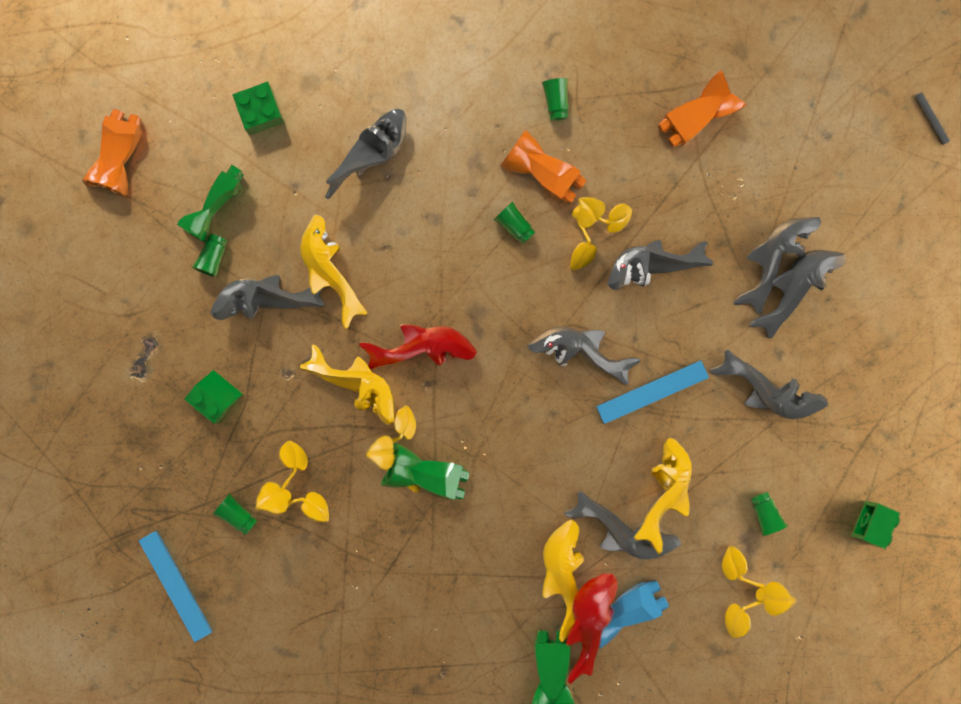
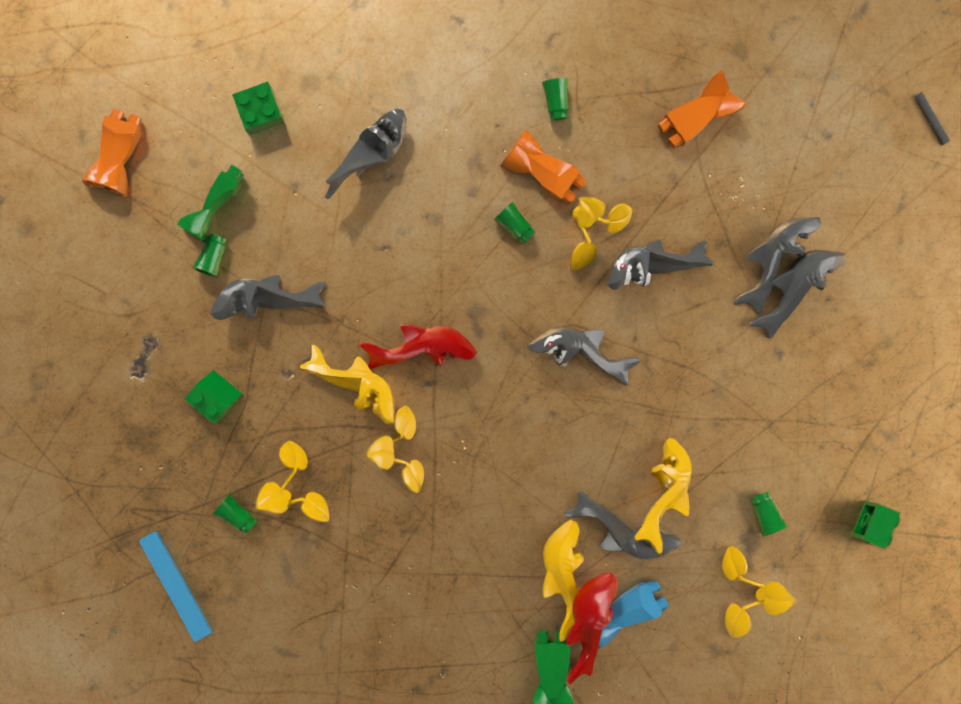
yellow piece [300,215,367,329] -> none
green hips [380,443,470,500] -> none
dark azure tile [596,360,709,424] -> none
dark grey piece [710,350,828,419] -> none

